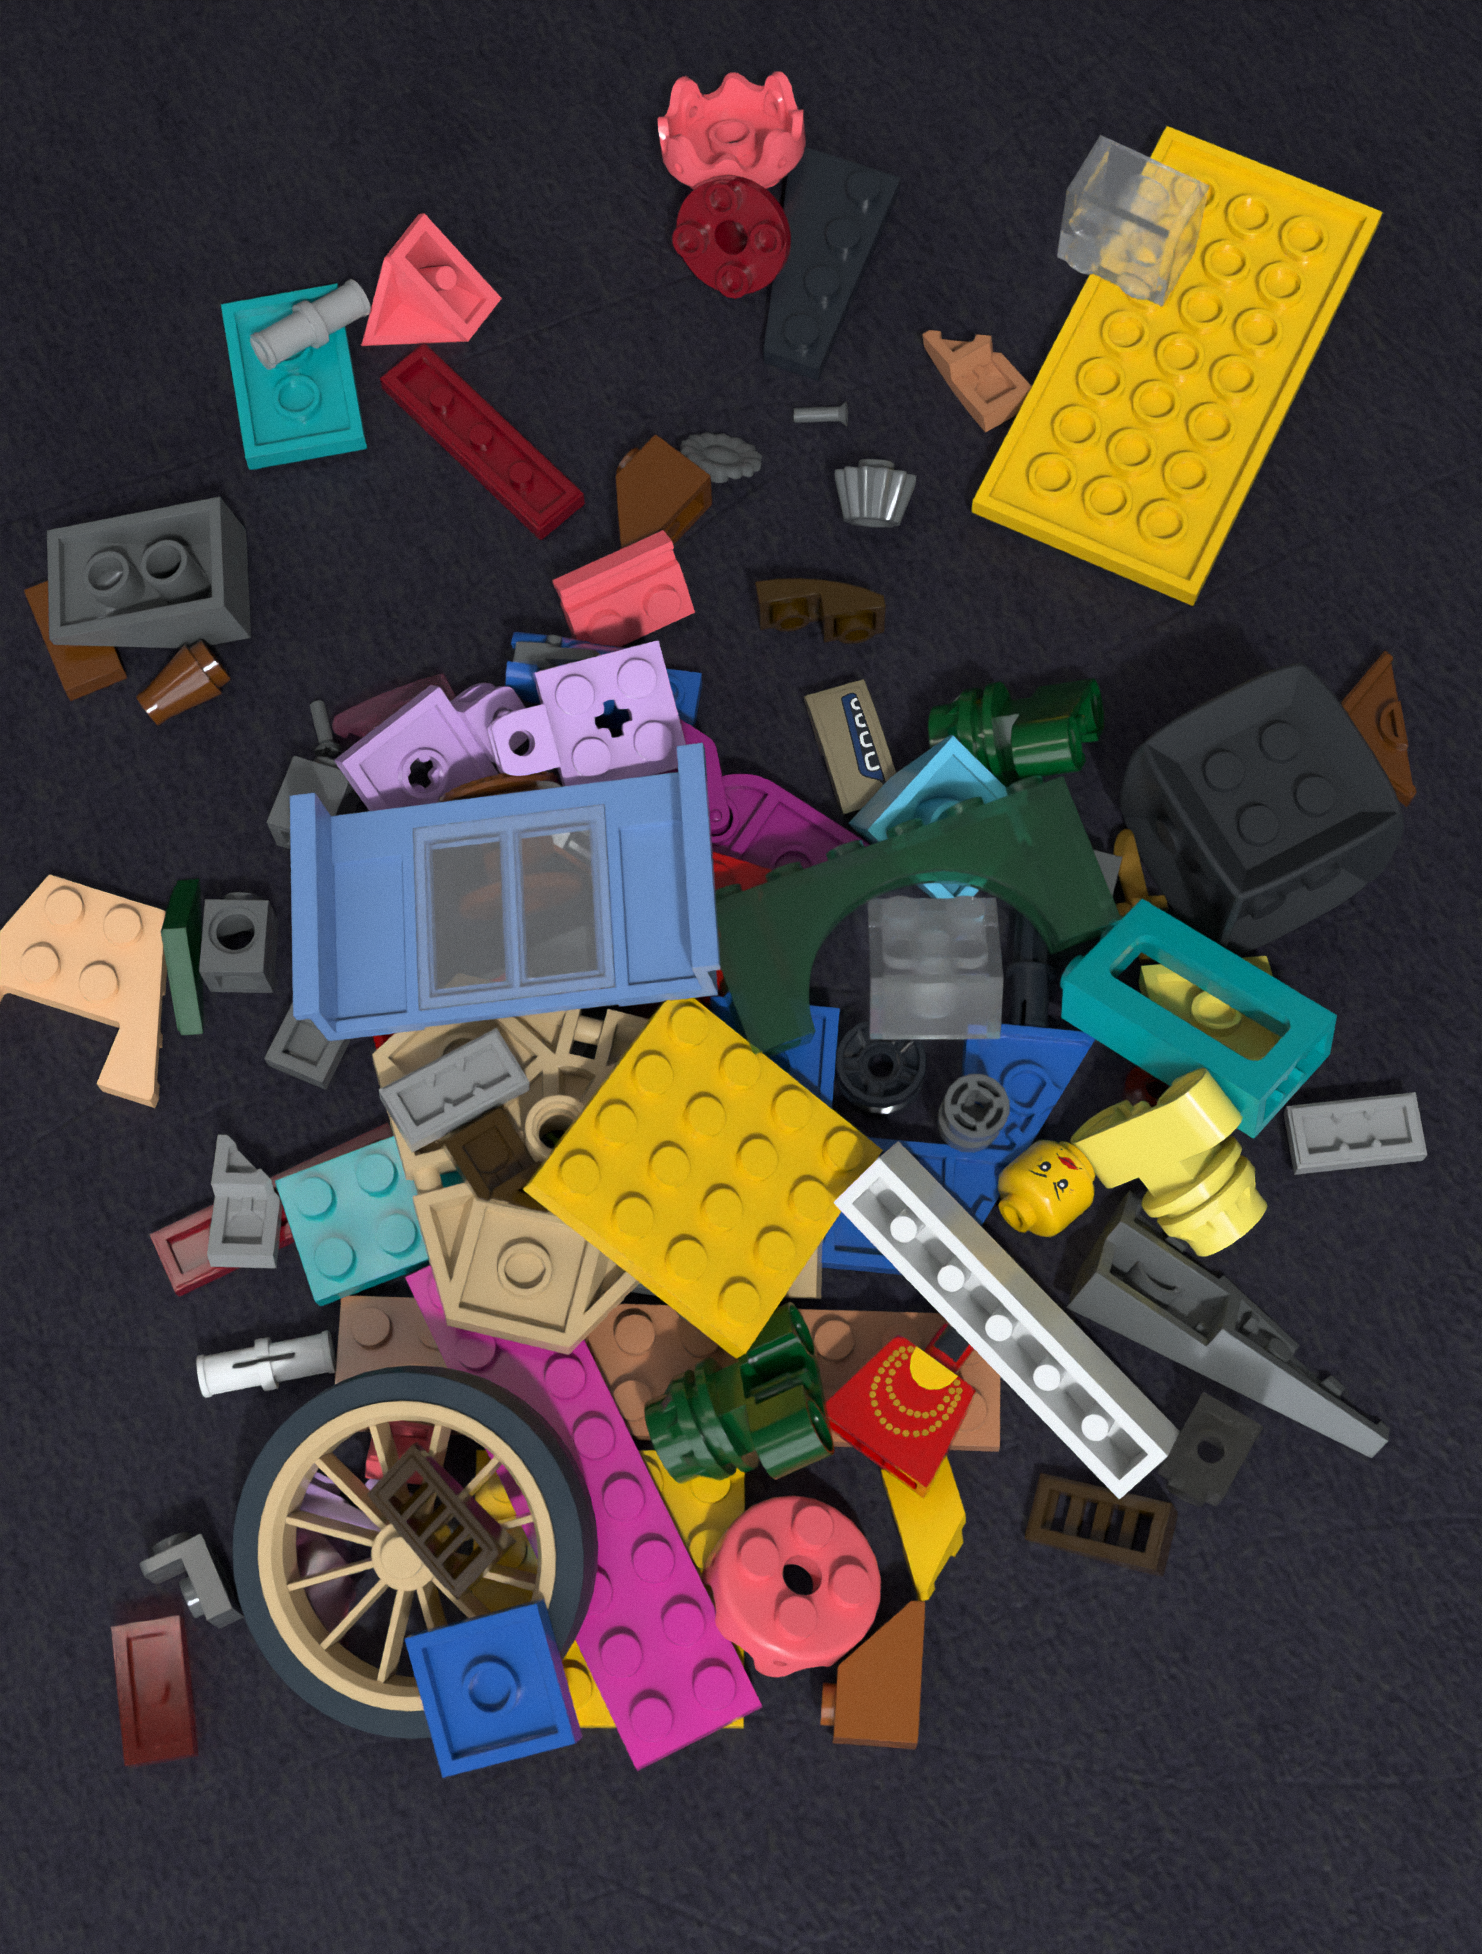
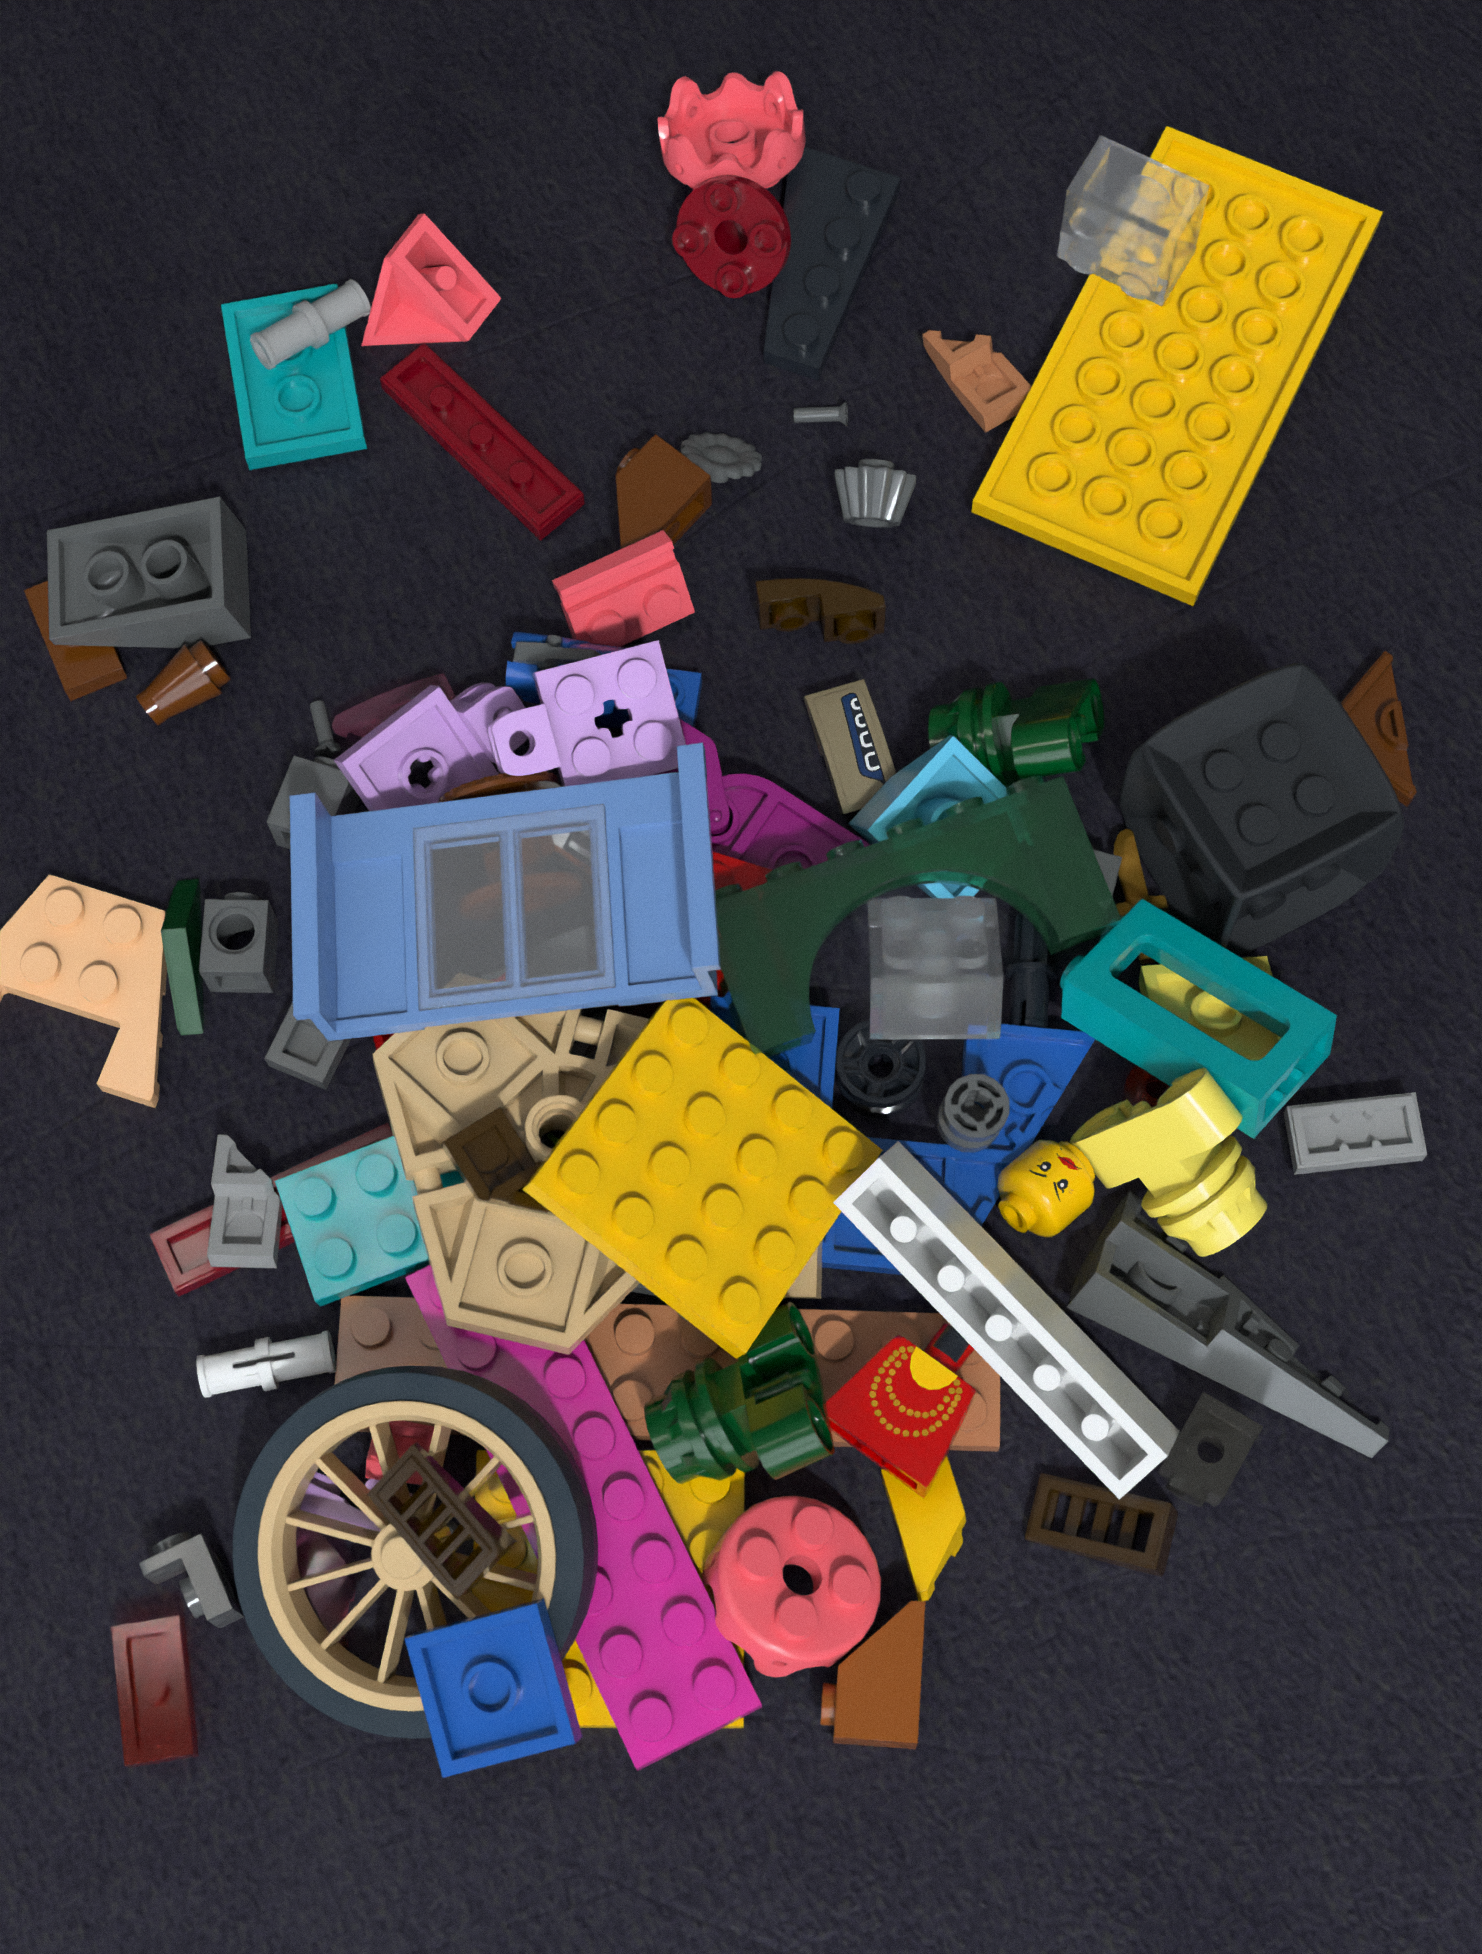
light grey plate [379,1028,530,1153] -> none

